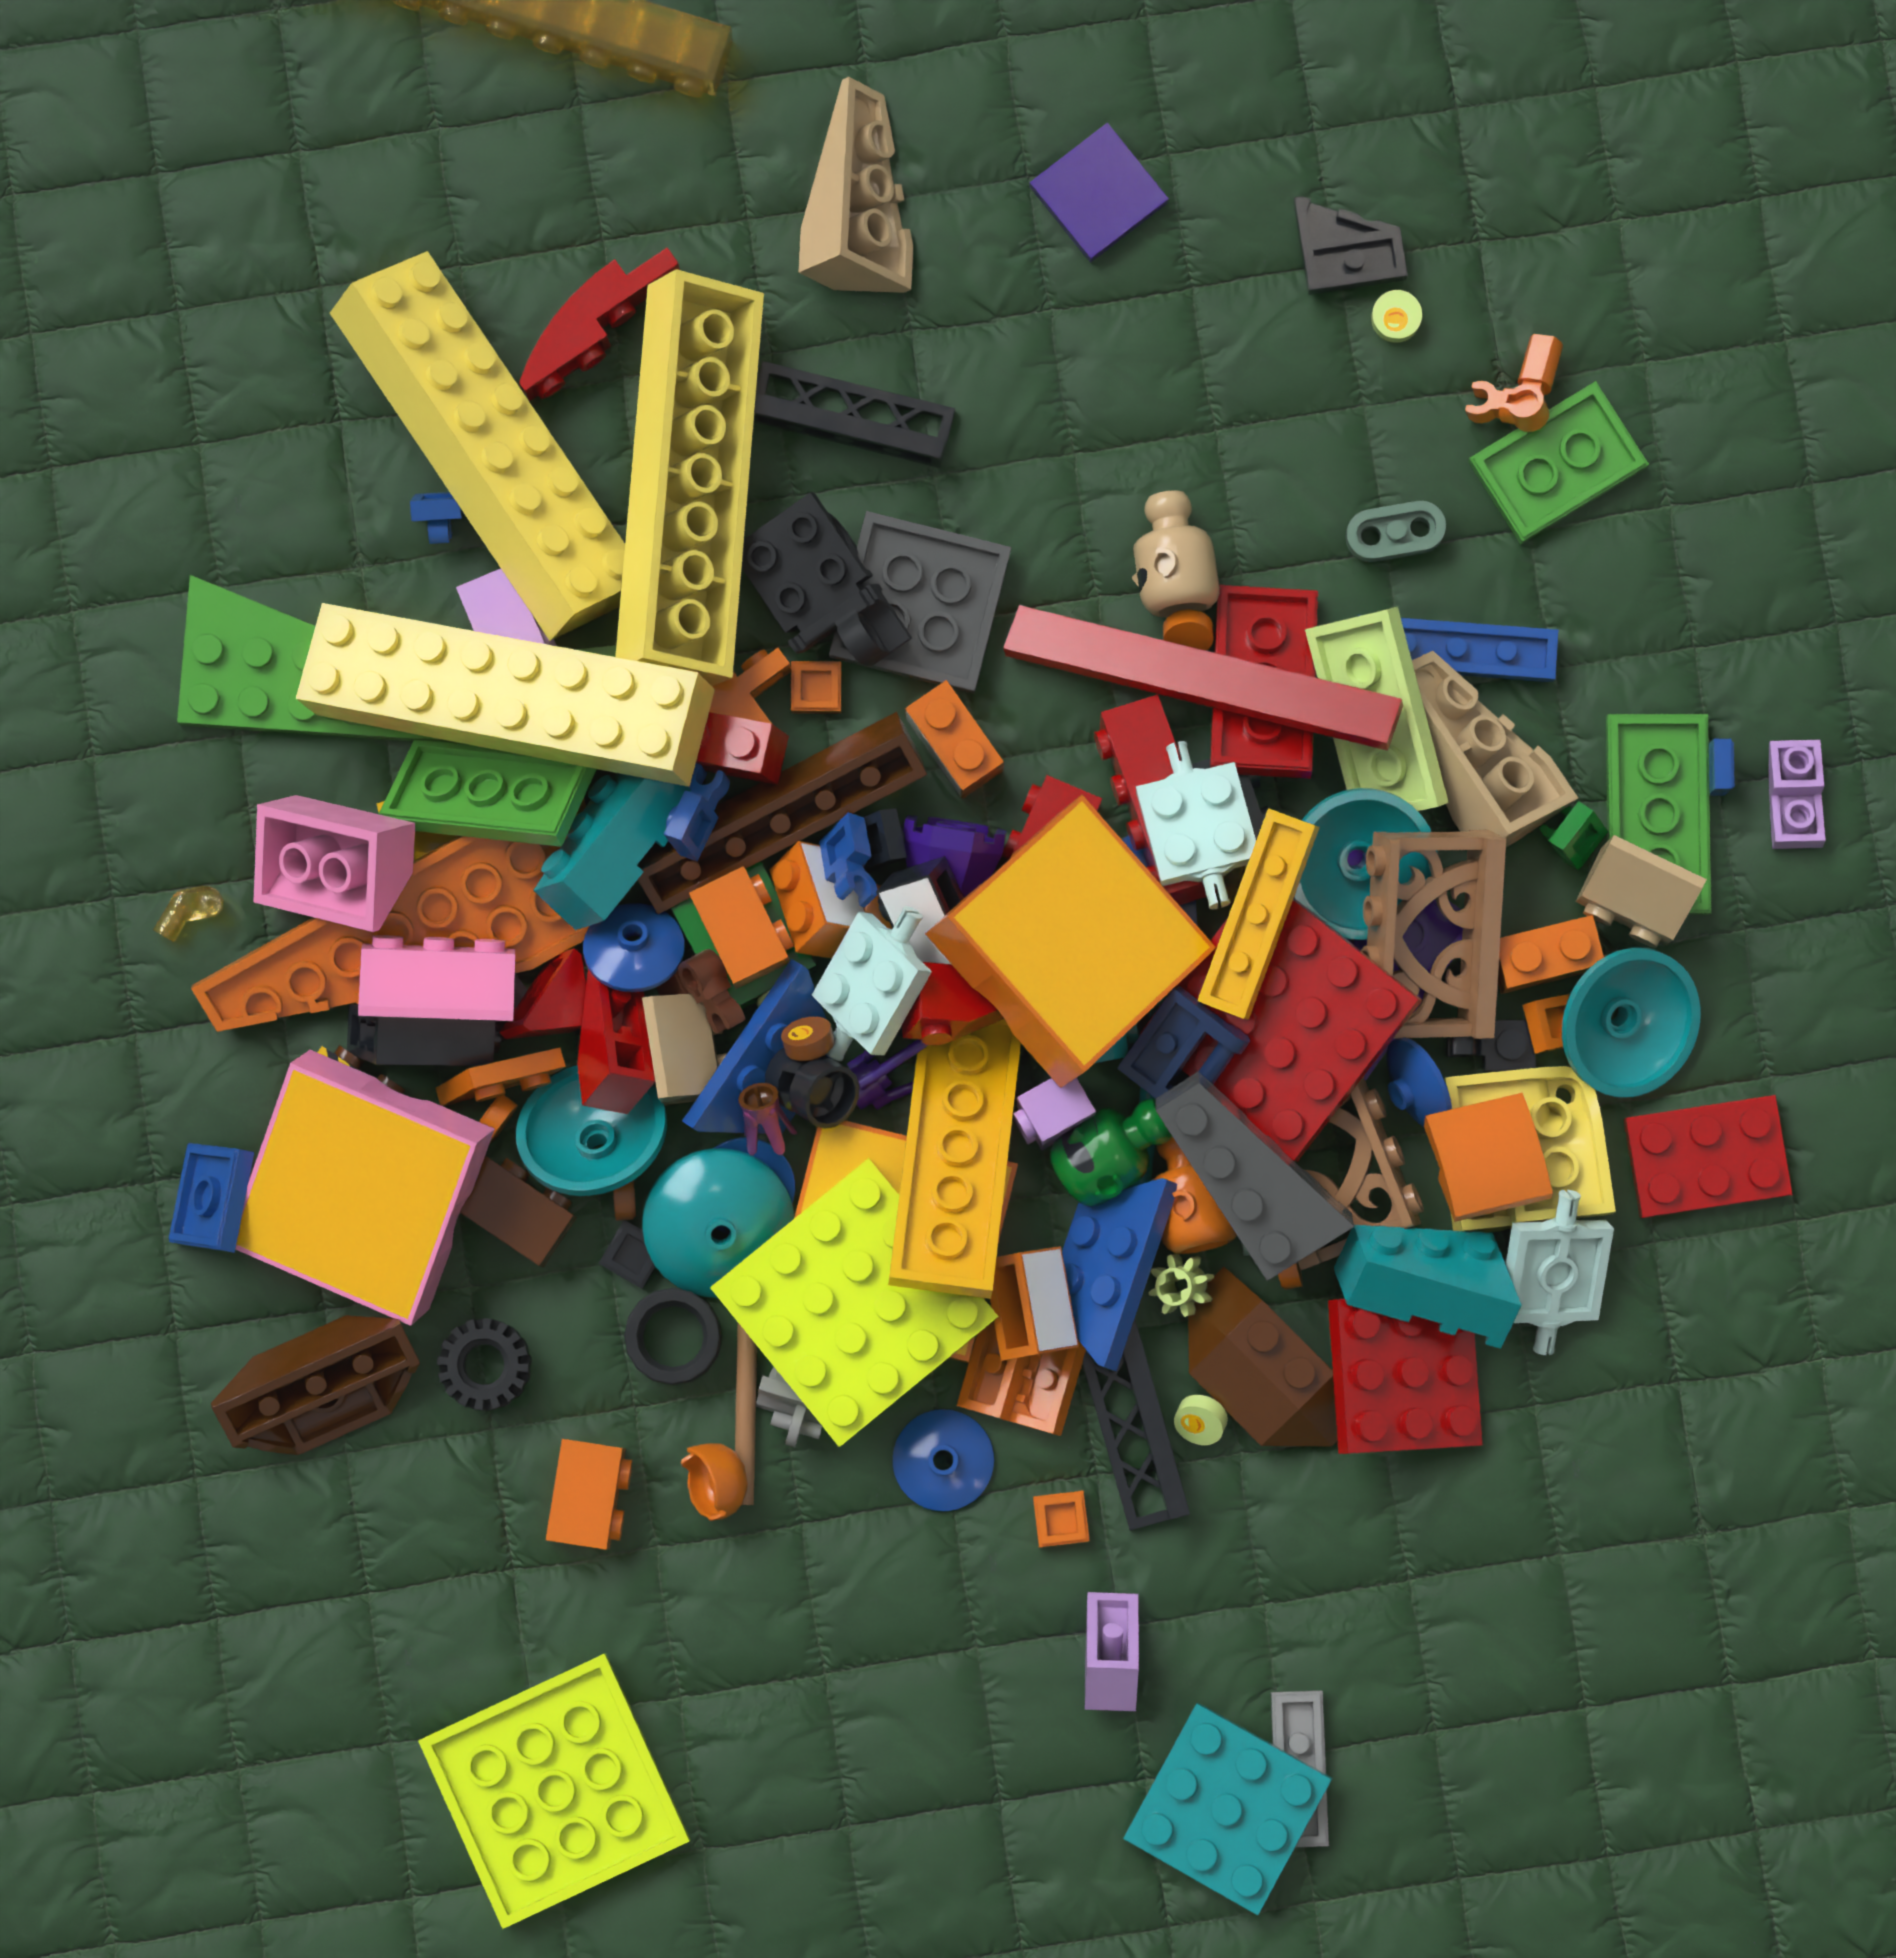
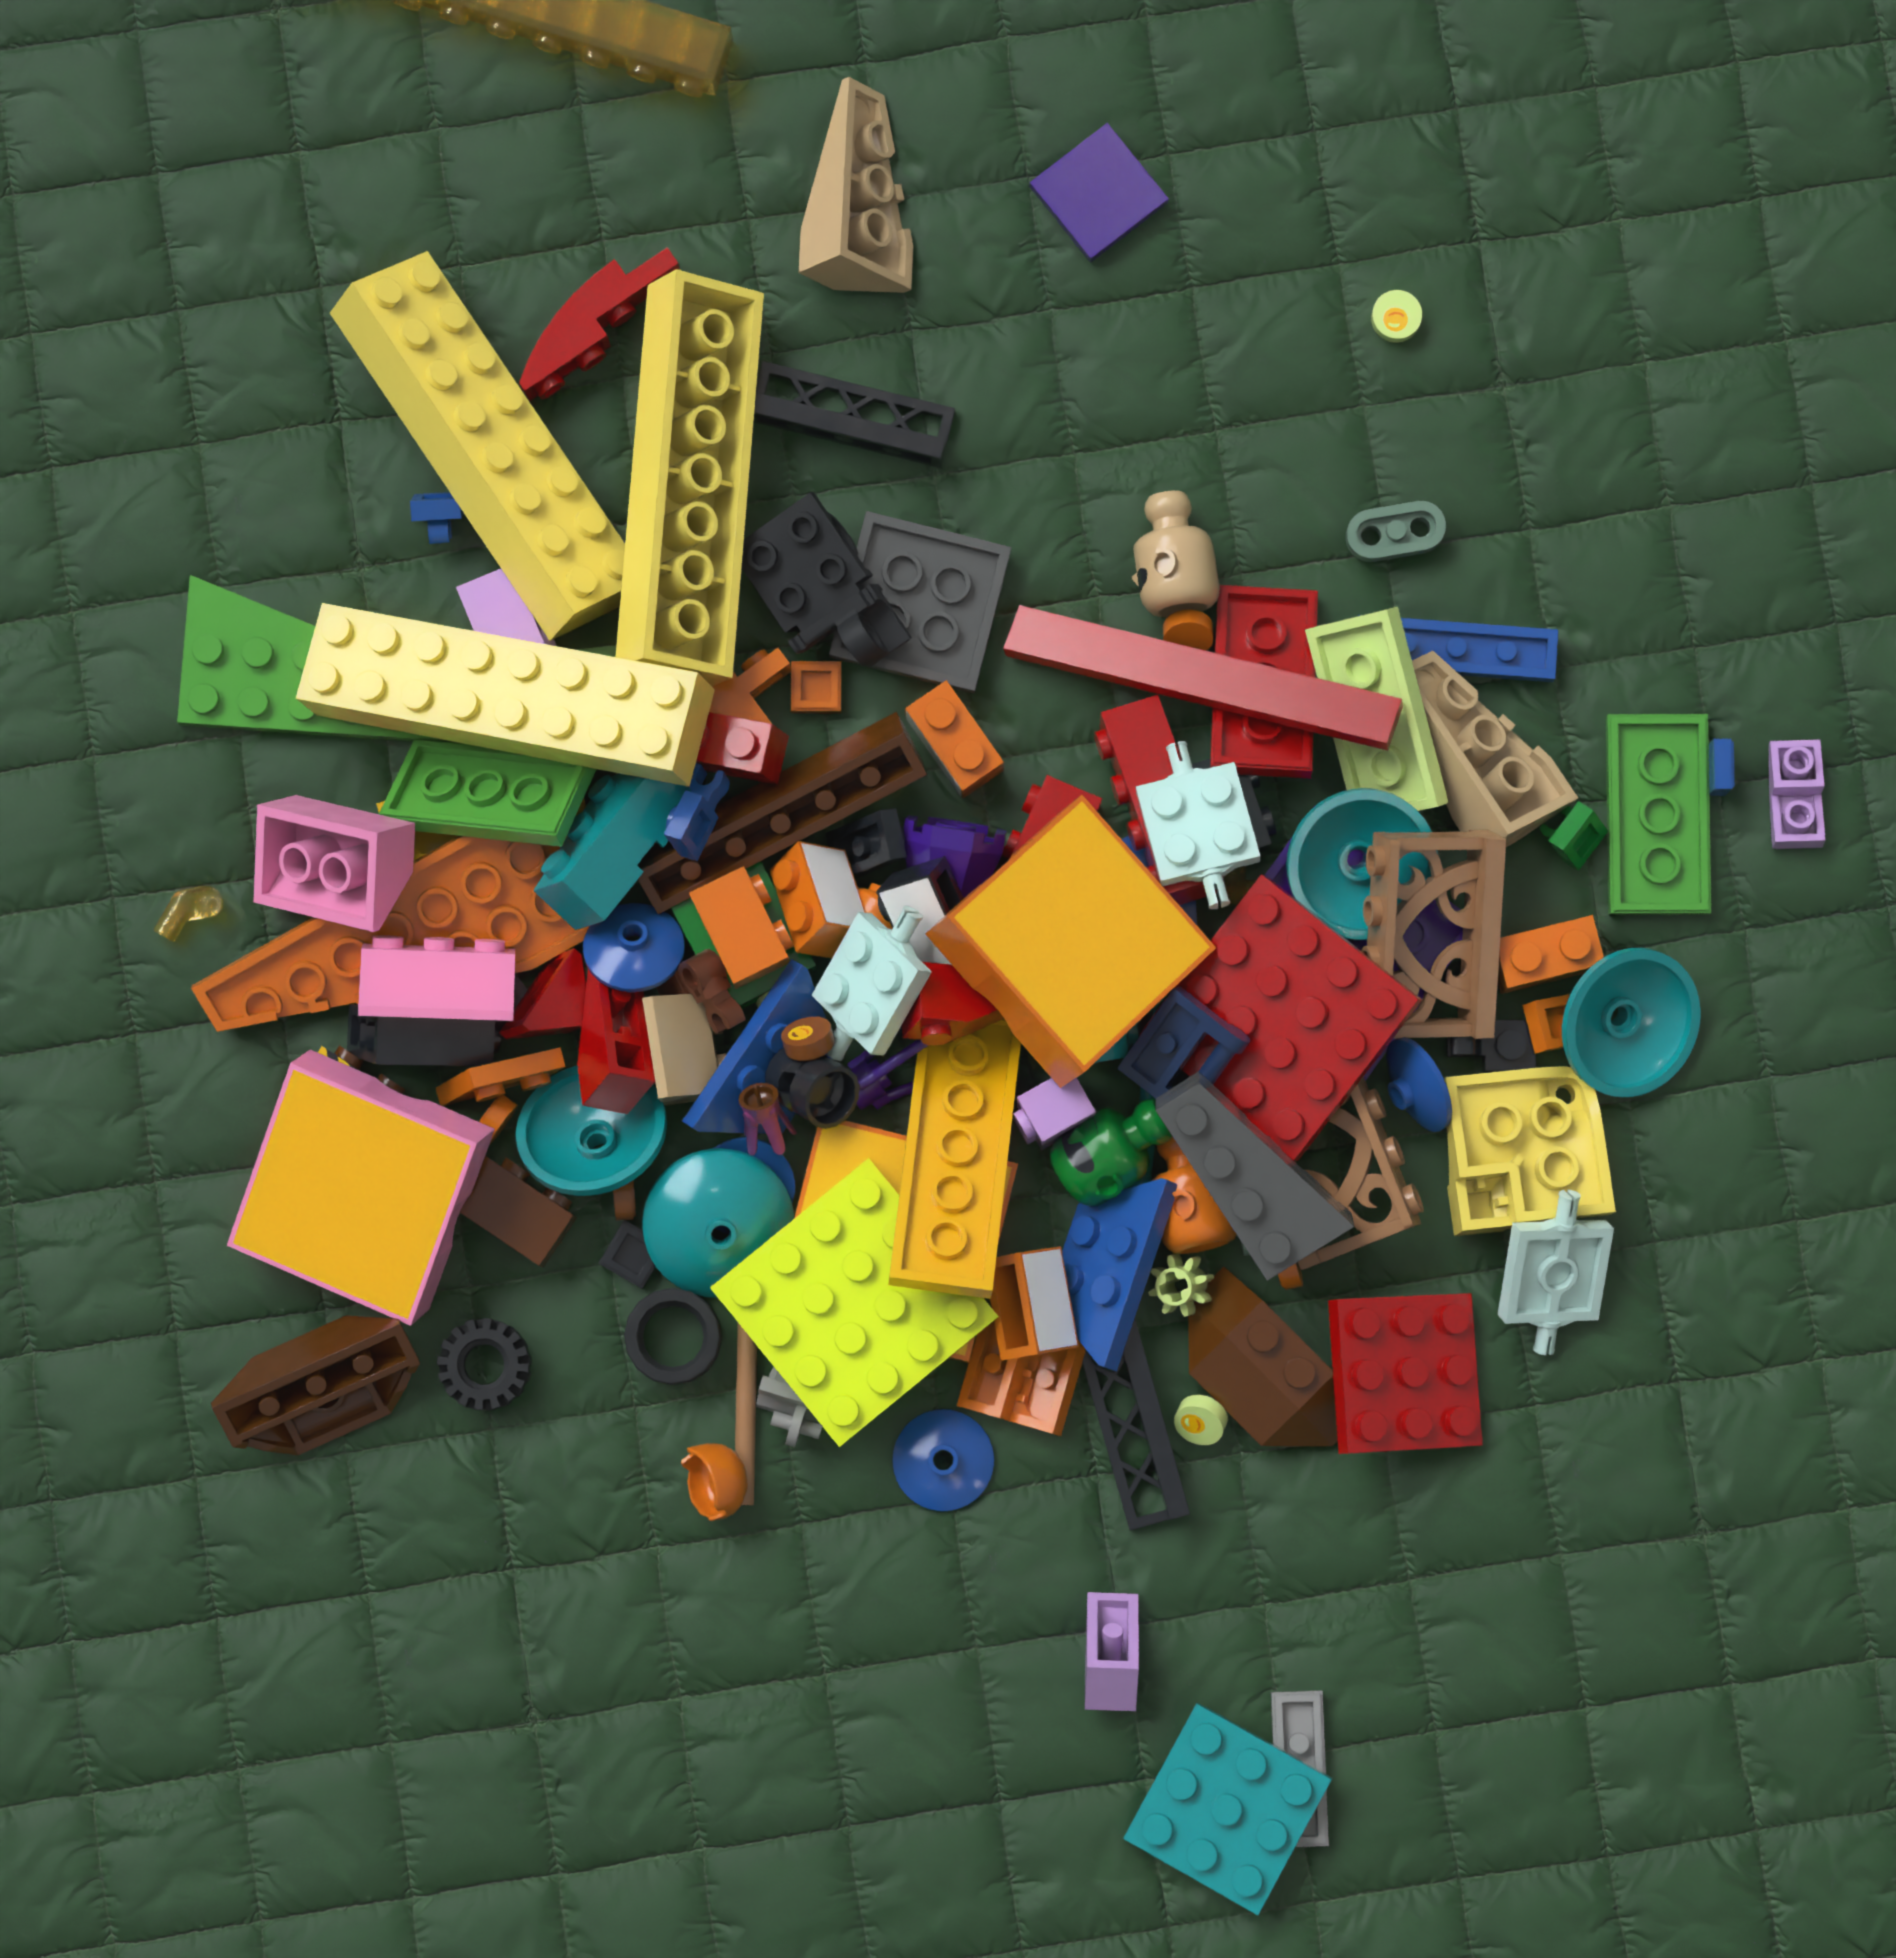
blue tile [169,1143,254,1253] -> none
neon yellow plate [418,1653,690,1929] -> none
orange brick [546,1439,633,1550] -> none
blue plate [819,812,878,908] -> none
orange tile [1033,1491,1090,1547] -> none
yellow plate [1197,808,1320,1020] -> none
black wing [1293,196,1408,295] -> none
teal wedge [1334,1225,1522,1349] -> none
orange slope [1424,1093,1553,1222] -> none
orange bar [1465,334,1563,432] -> none
bright green tile [1468,381,1649,545] -> none
tan slope [1575,835,1707,948] -> none
red plate [1623,1095,1793,1219] -> none

